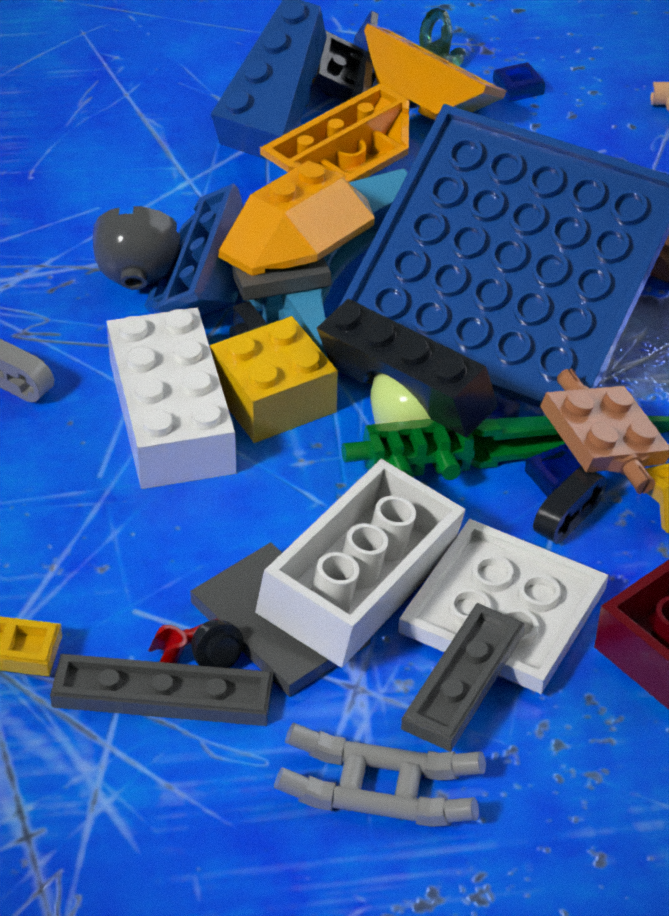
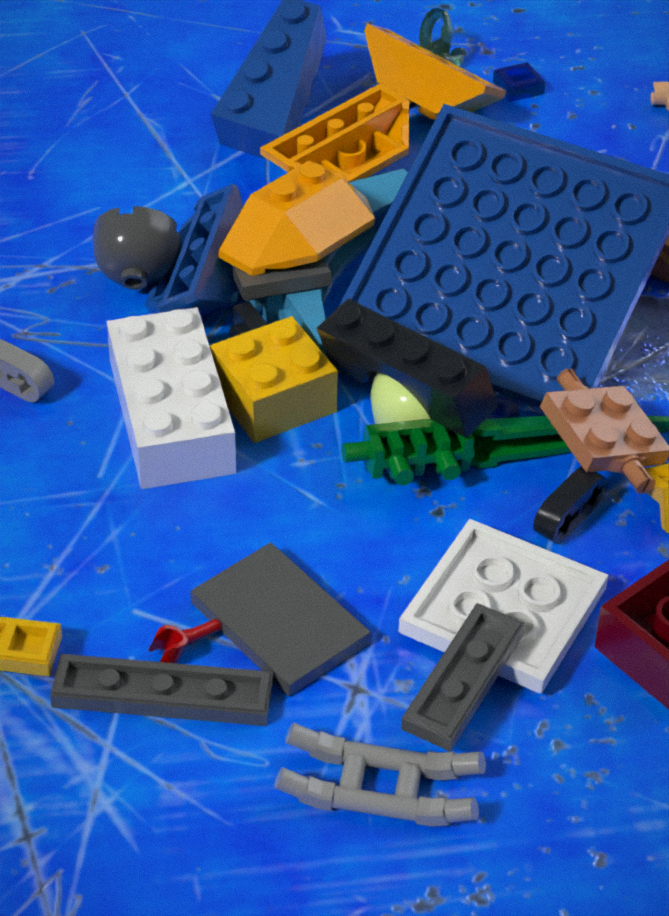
black plate [191,620,244,668] -> none
white brick [255,459,466,668] -> none
black bracket [312,10,379,101] -> none
clear blue tile [525,443,581,497] -> none

